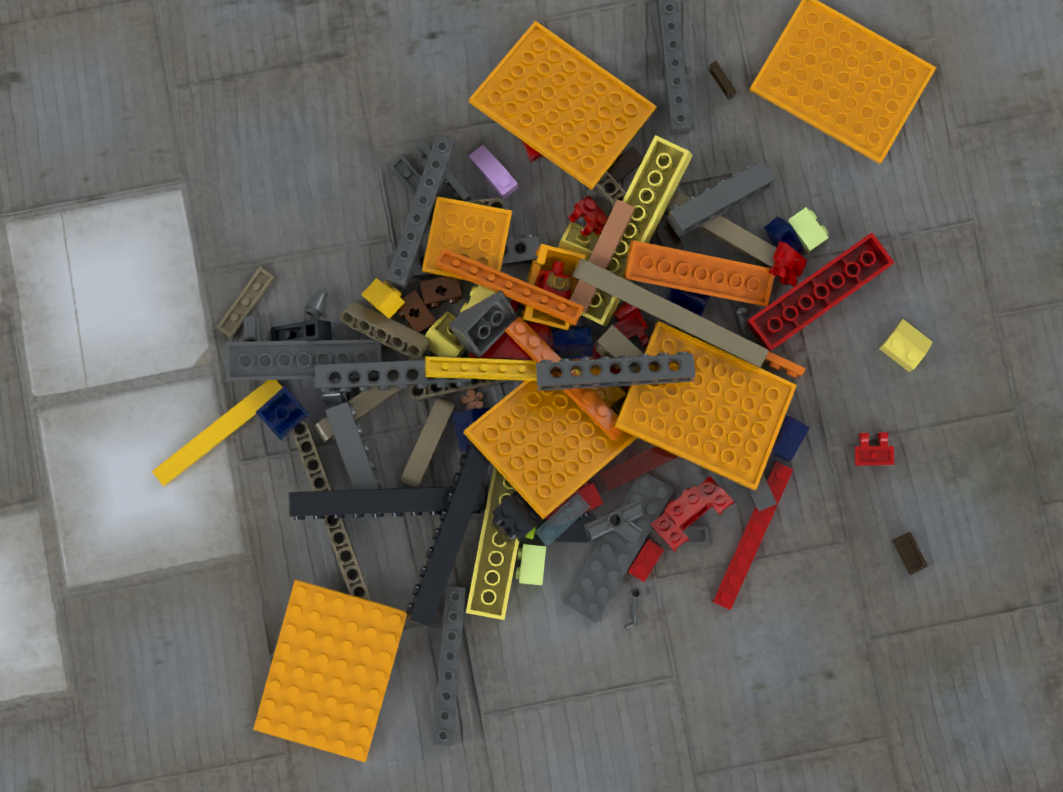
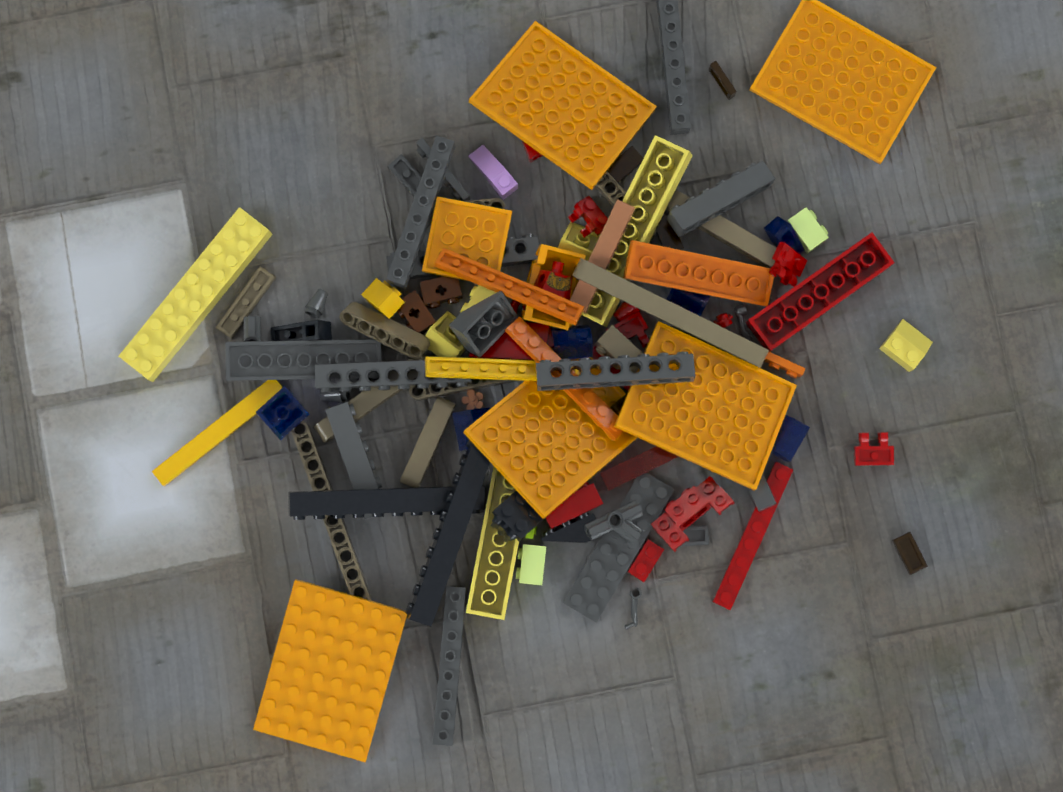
clear light blue plate [535,493,590,547] -> none
none -> light yellow brick [118,207,272,382]
none -> red plate [713,313,733,328]

